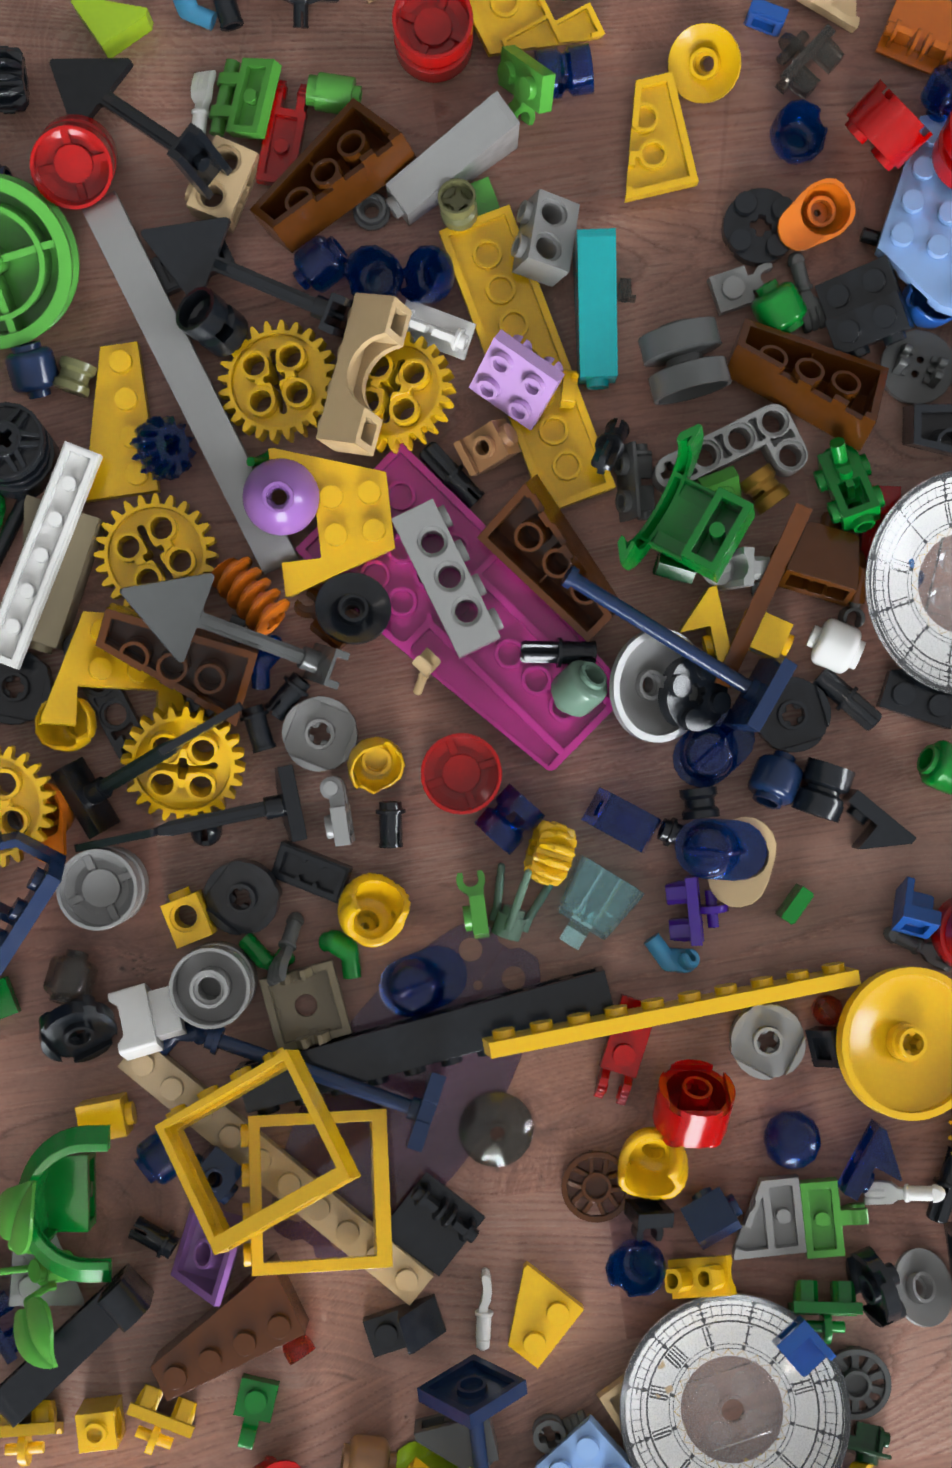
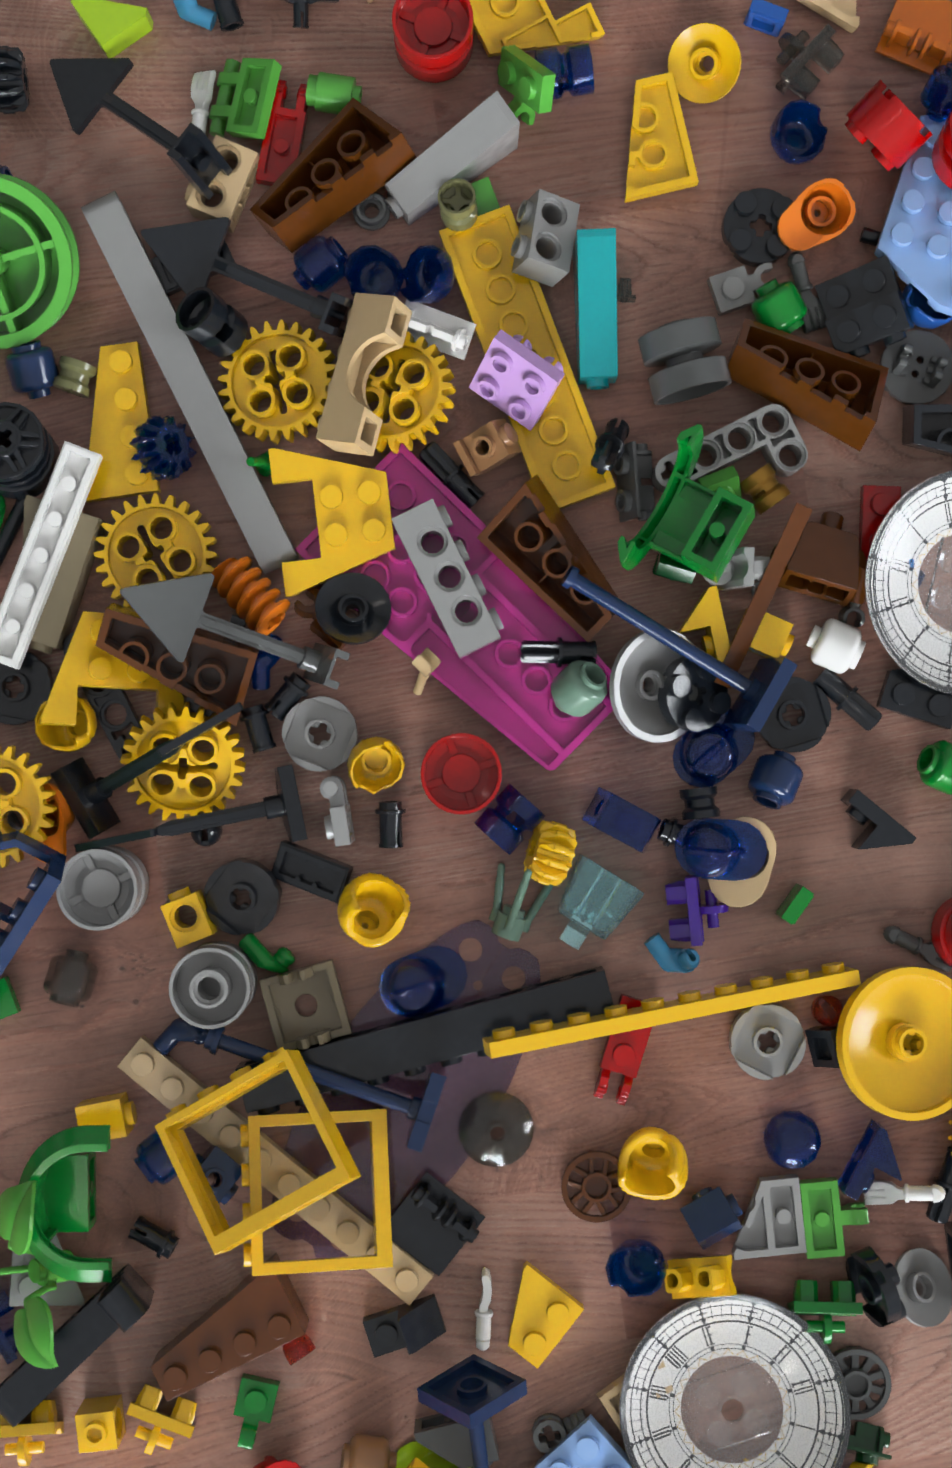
red wheel [30,114,118,209] -> none
black plate [38,994,118,1063] -> none
white piece [108,983,187,1061] -> none
medium lavender slope [171,1206,243,1307] -> none
medium lavender piece [242,458,320,536] -> none
dark grey piece [267,912,304,986] -> none
green arm [318,930,362,979] -> none
bright green plate [456,870,490,939] -> none
yellow tile [560,369,579,409] -> none
black tile [624,1198,675,1242] -> none
red brick [652,1059,736,1148] -> none
blue panel [772,1315,836,1377] -> none
black wheel [791,757,856,823] -> none
green brick [813,437,885,533] -> none
blue panel [891,876,942,940] -> none

